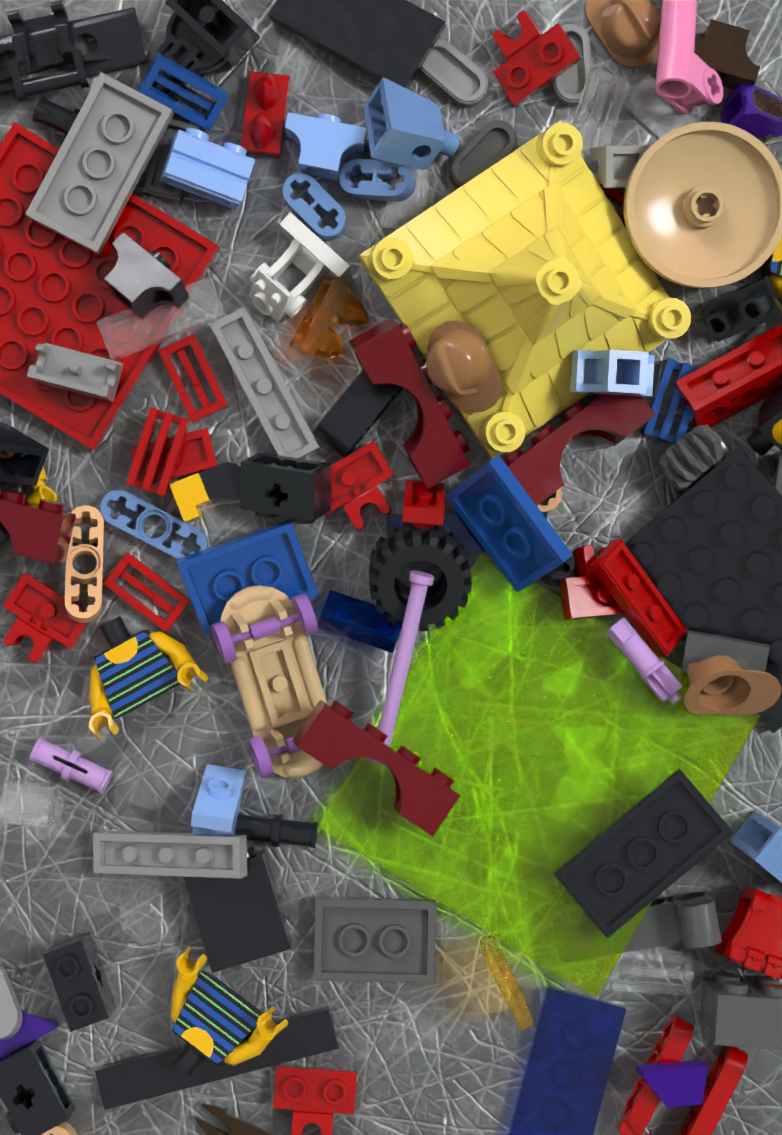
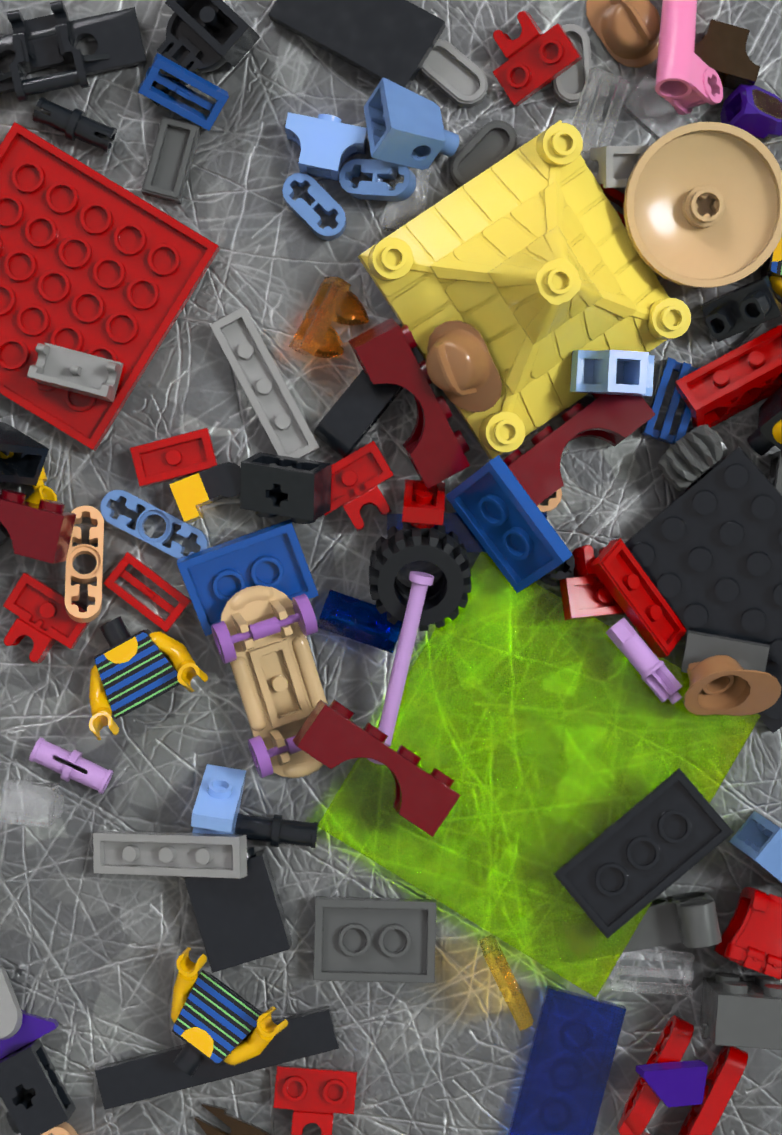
light grey plate [25,72,174,255] -> none
black brick [43,932,116,1032] -> none
clear tile [96,277,225,361] -> none
brick [104,232,189,320] -> none
red tile [126,407,191,497] -> none
red tile [158,333,229,424] -> none
light blue brick [159,128,255,210] -> none
red tile [241,71,290,158] -> none
white tile [248,212,351,323] -> none

